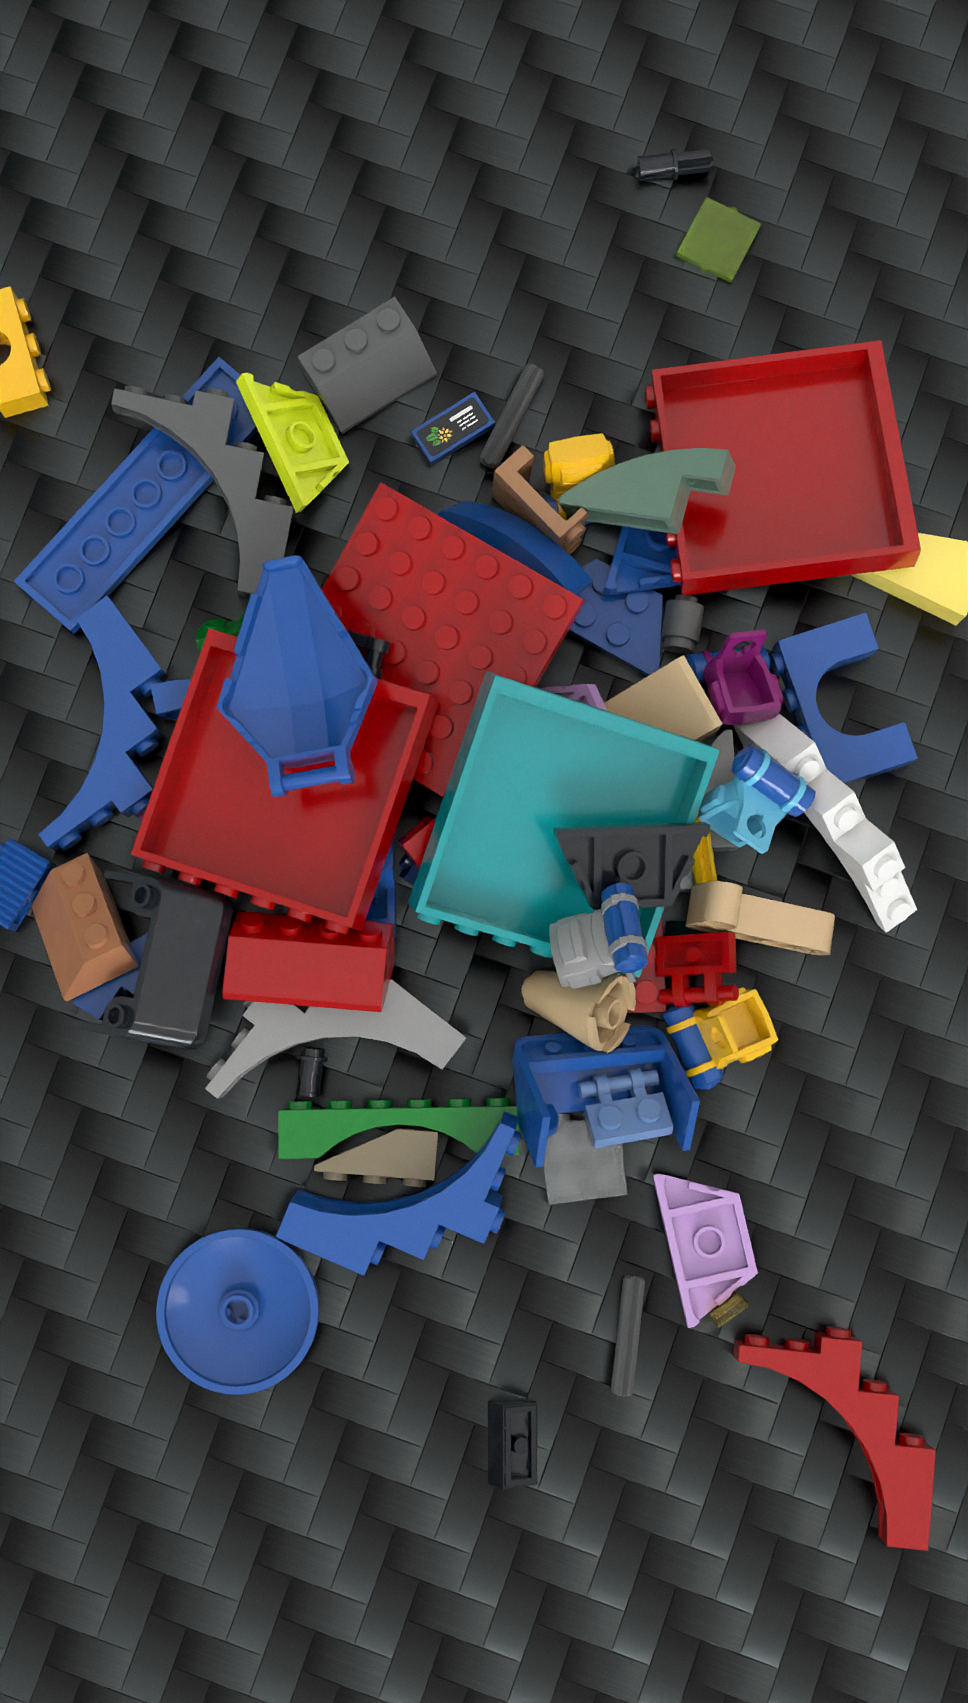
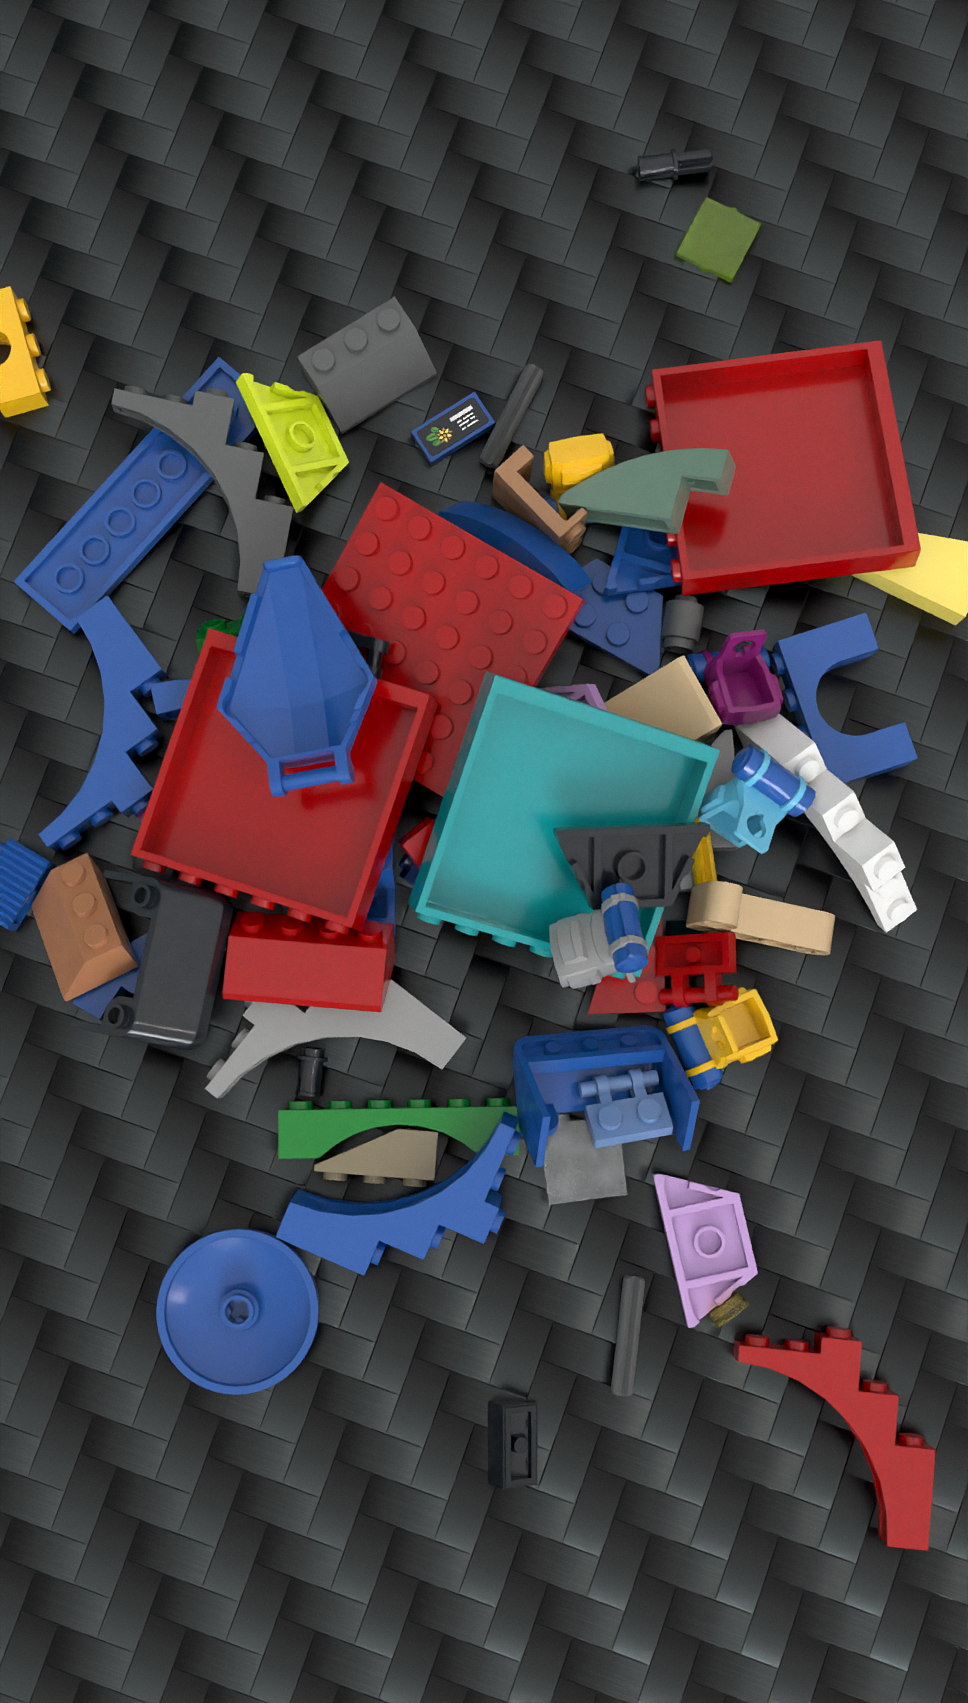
tan cone [522,970,636,1053] -> none

